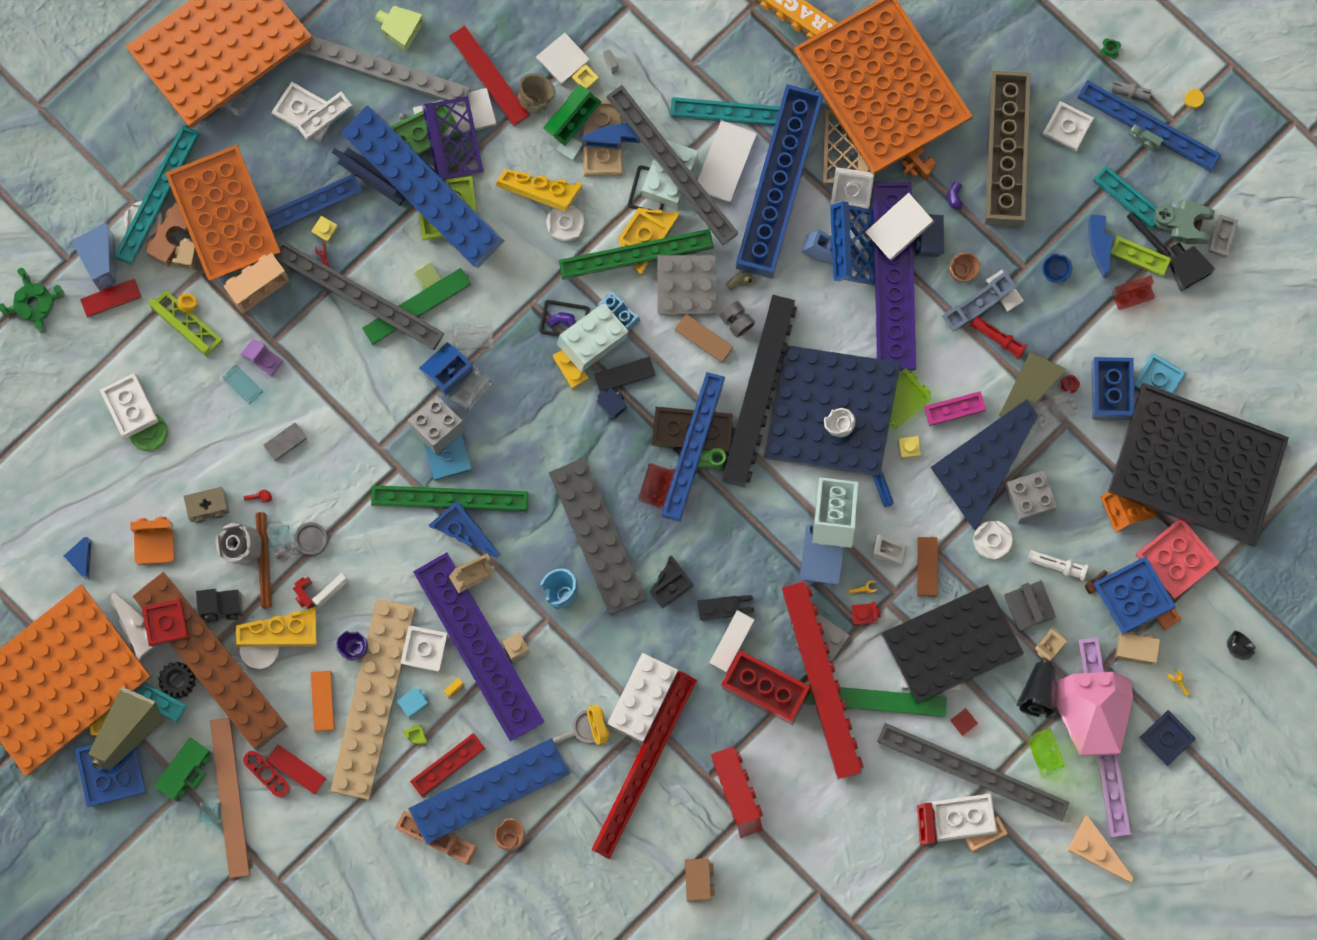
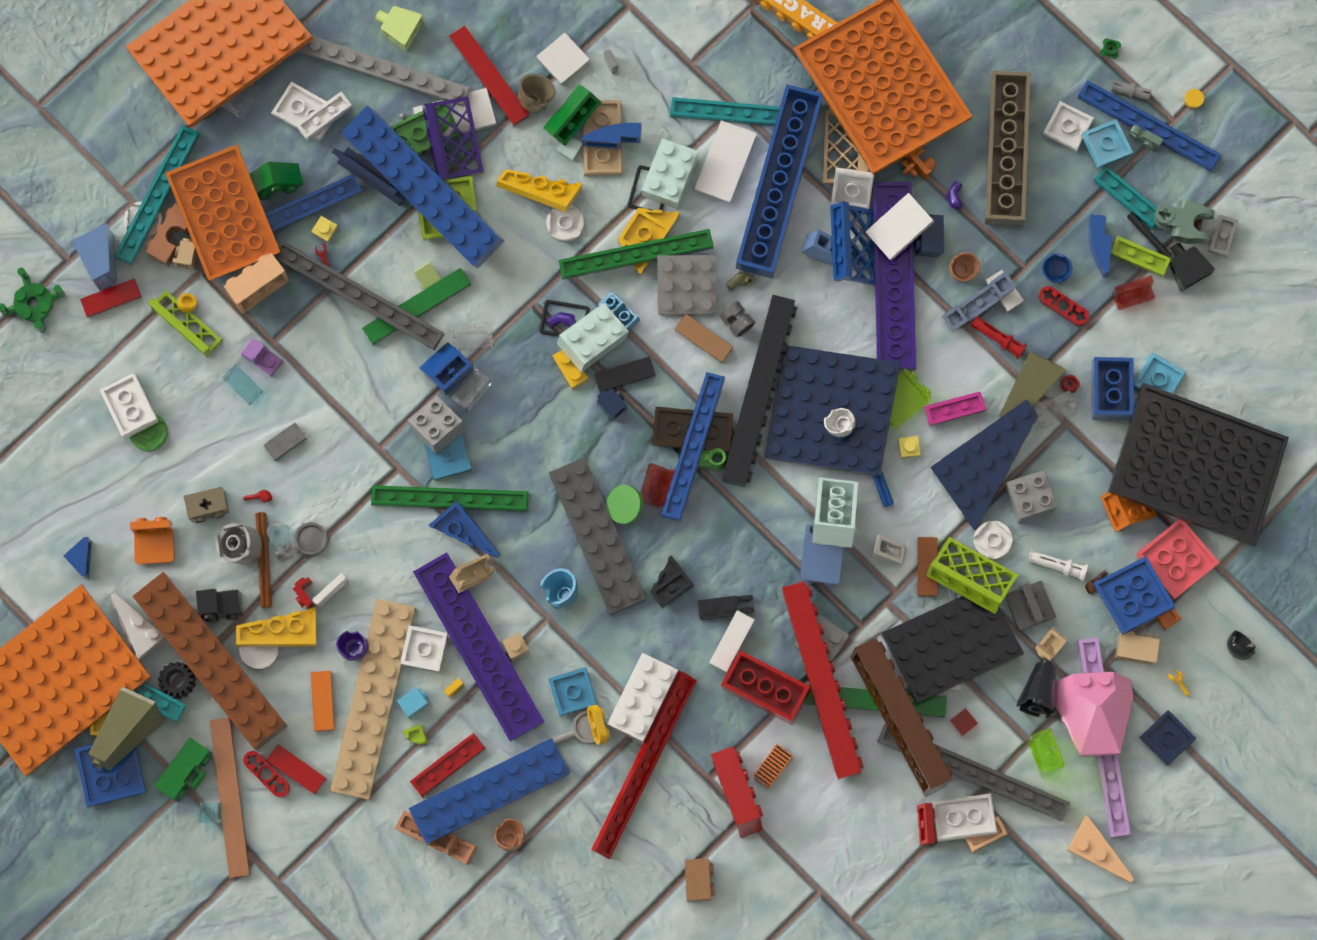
red tile [142,599,189,647] -> none
light yellow plate [572,64,599,90] -> none
dark grey plate [607,85,738,245] -> none
yellow hand [849,581,877,594] -> none
red bracket [851,601,881,626] -> none
none -> green brick [250,162,303,200]
none -> dark azure plate [548,667,598,717]
none -> bright green tile [607,485,644,524]
none -> tile [753,744,793,788]
none -> reddish brown brick [850,638,953,797]
none -> lime fence [926,537,1018,614]
none -> red beam [1038,286,1089,327]
none -> medium azure plate [1081,119,1133,168]

